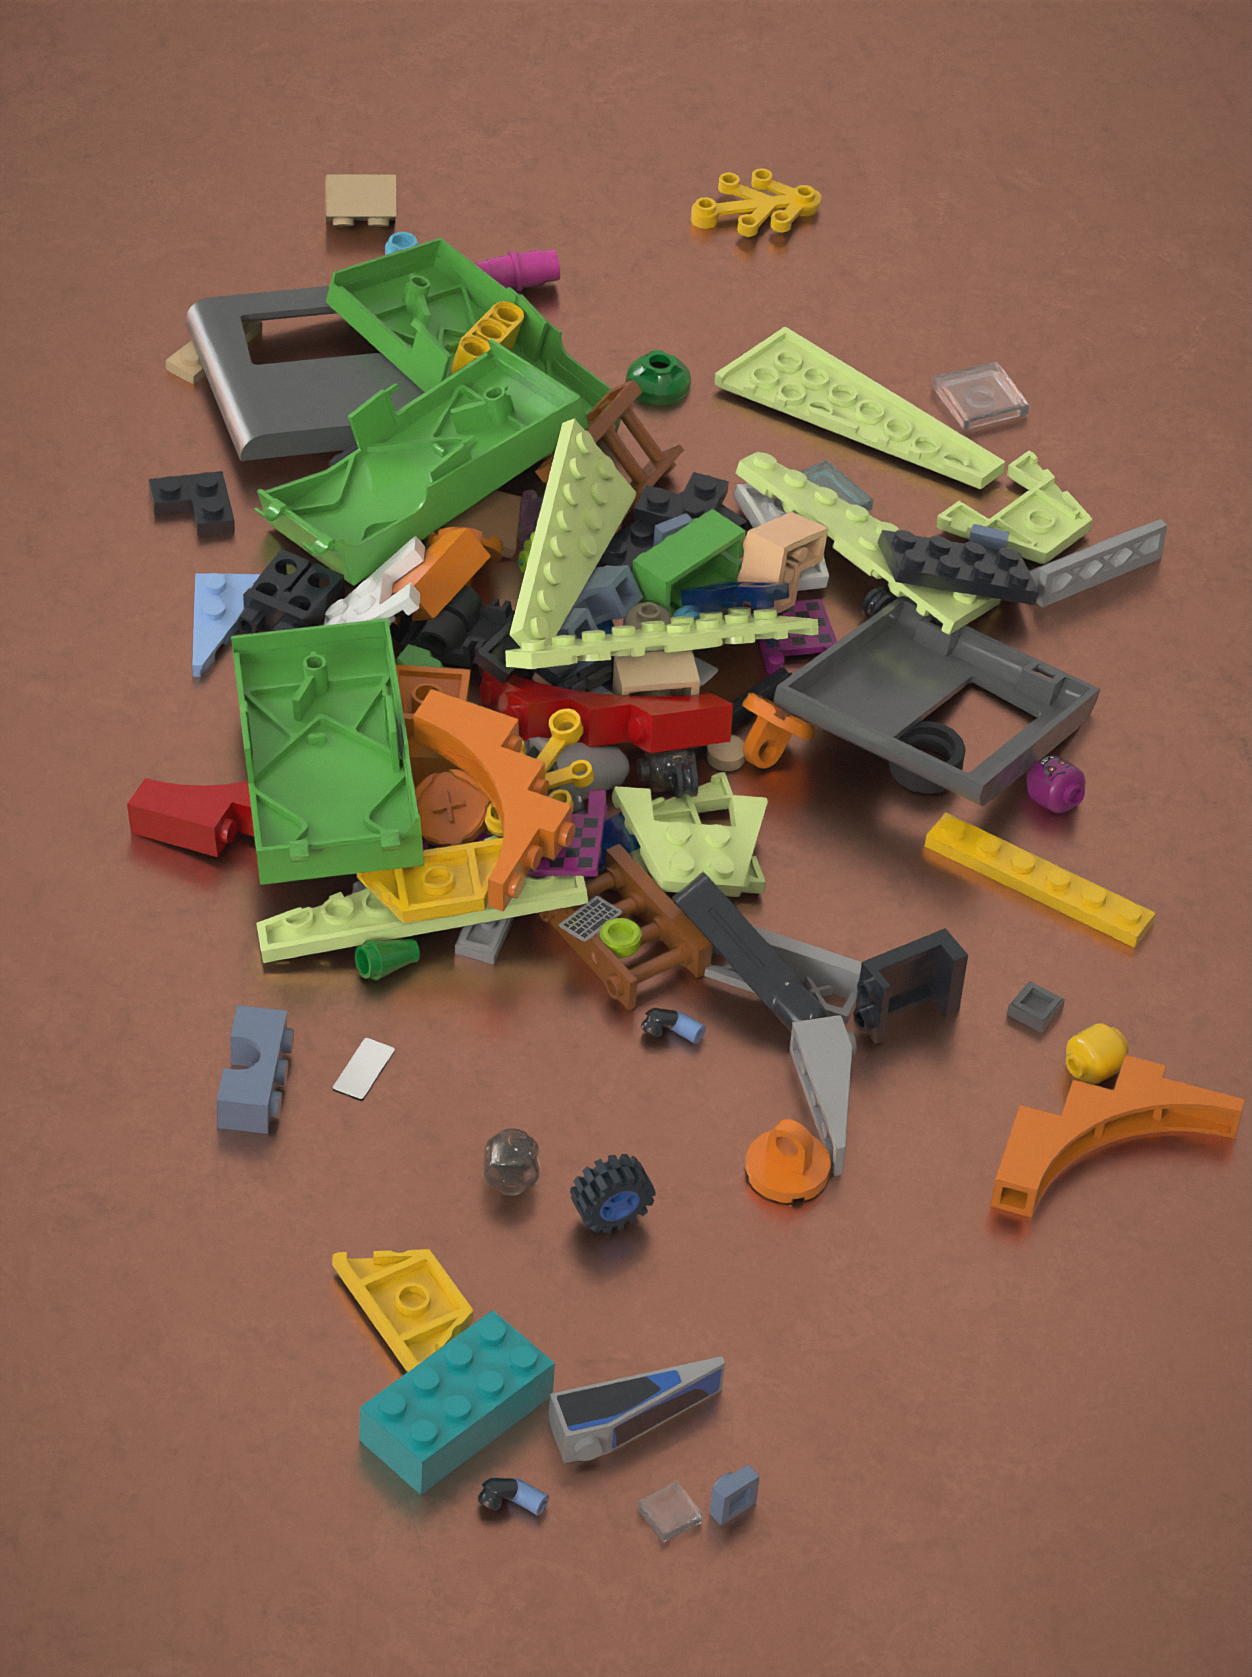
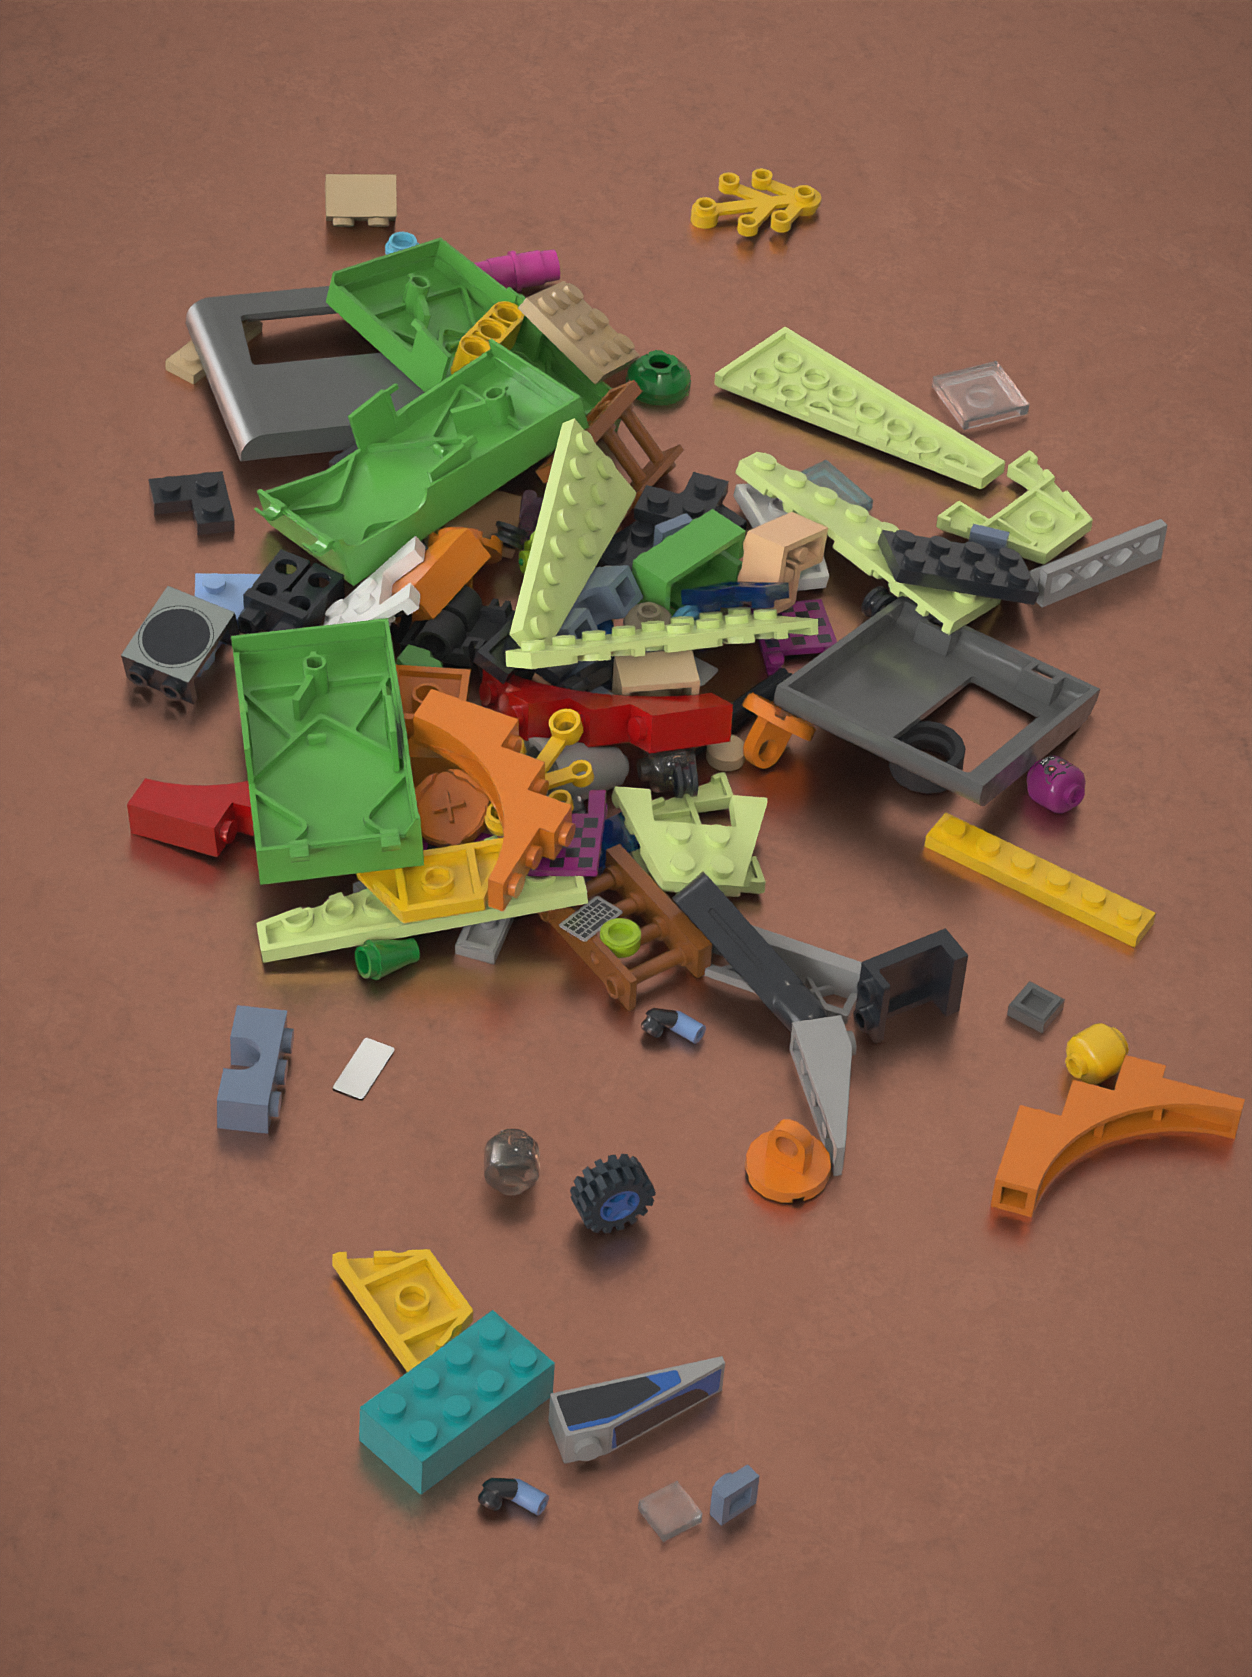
none -> black panel [121,586,240,704]
none -> black bush [490,521,528,551]
none -> tan plate [518,281,640,385]

